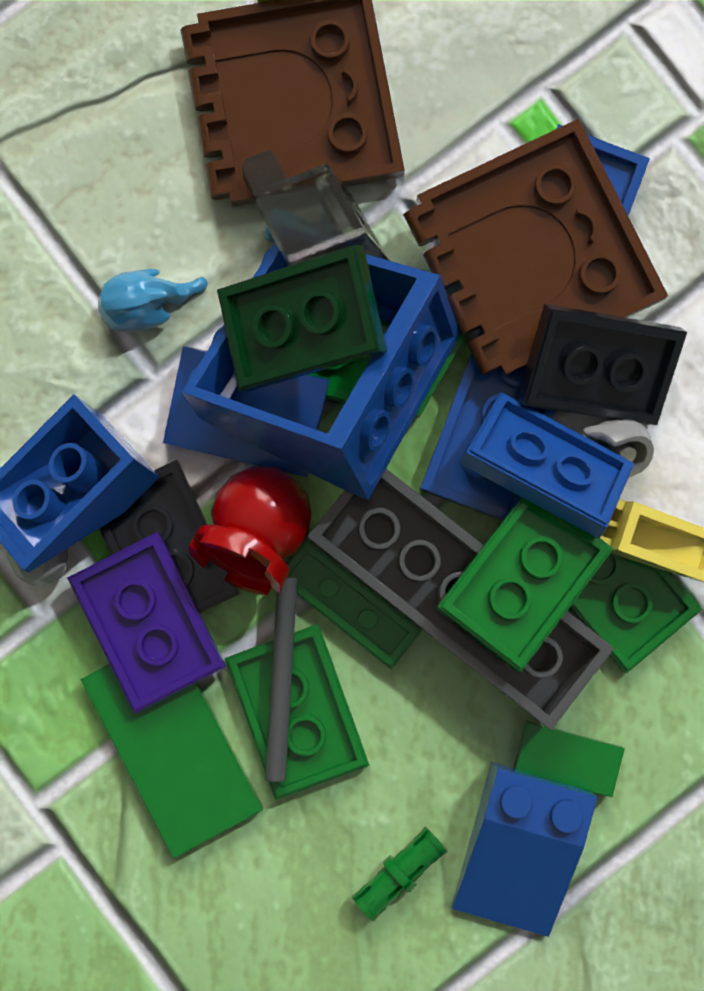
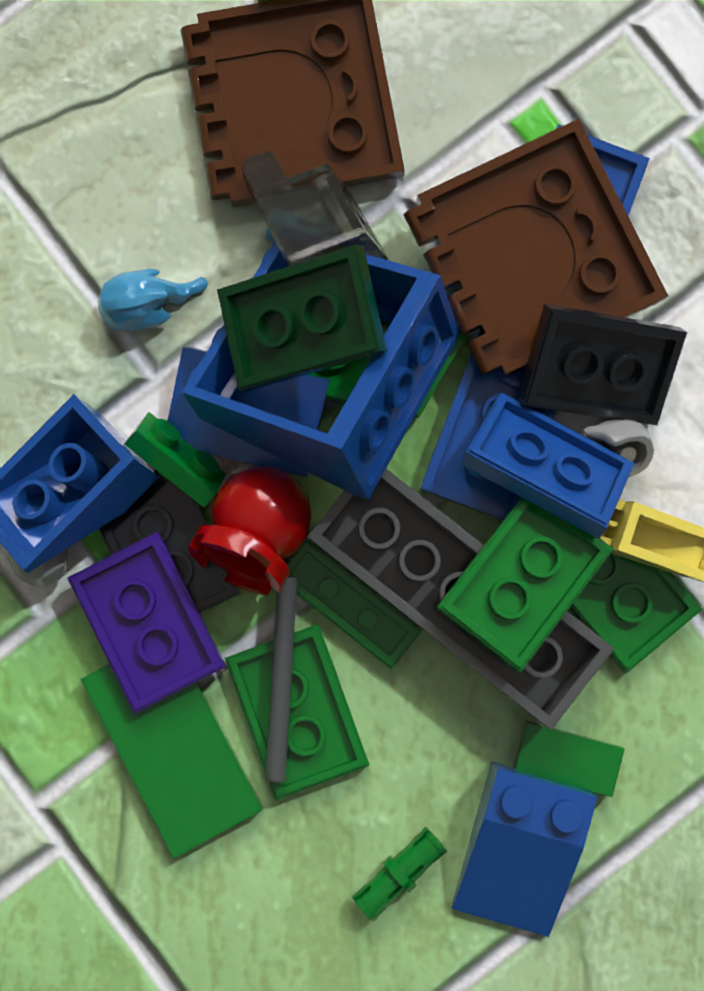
none -> green plate [124,412,226,507]

